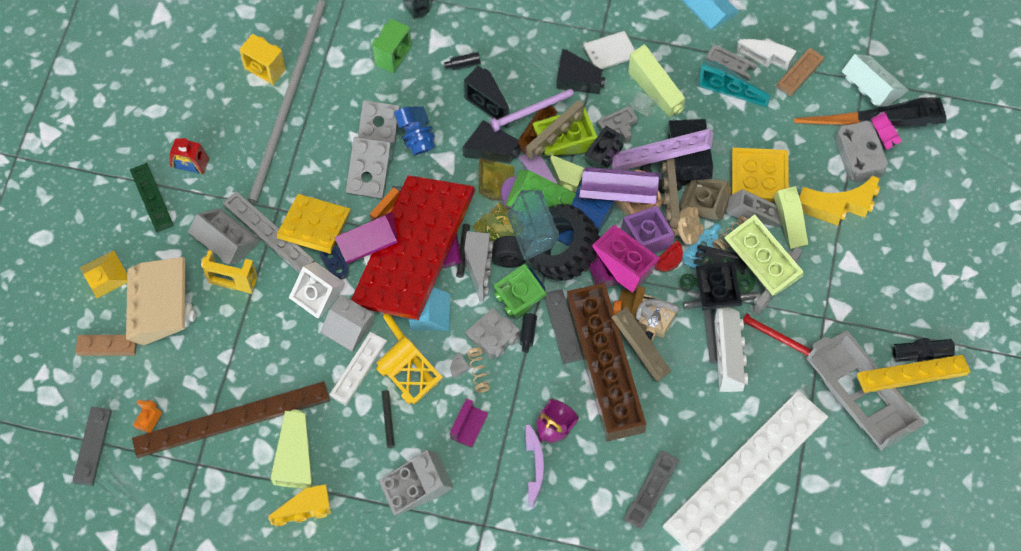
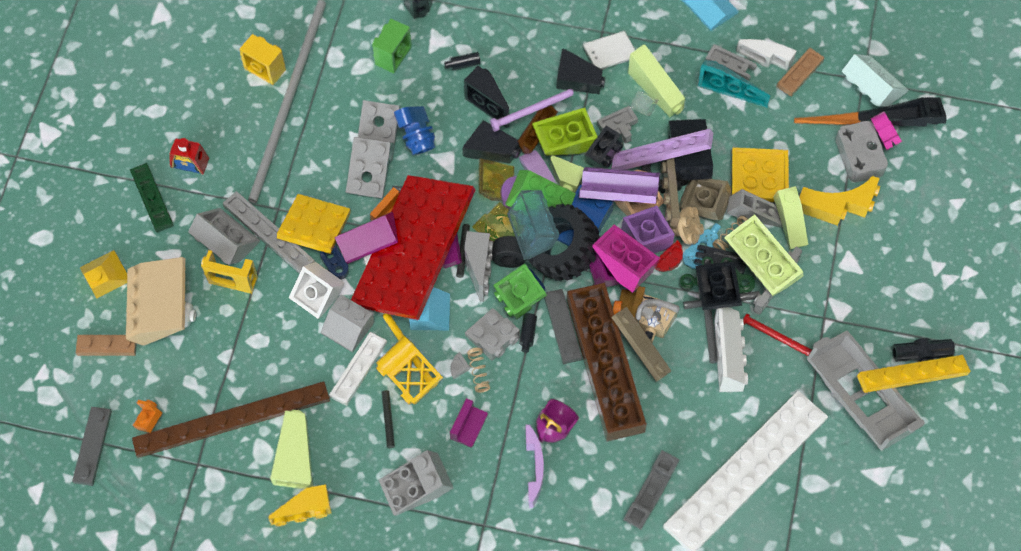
dark tan plate [526,100,584,160] -> none

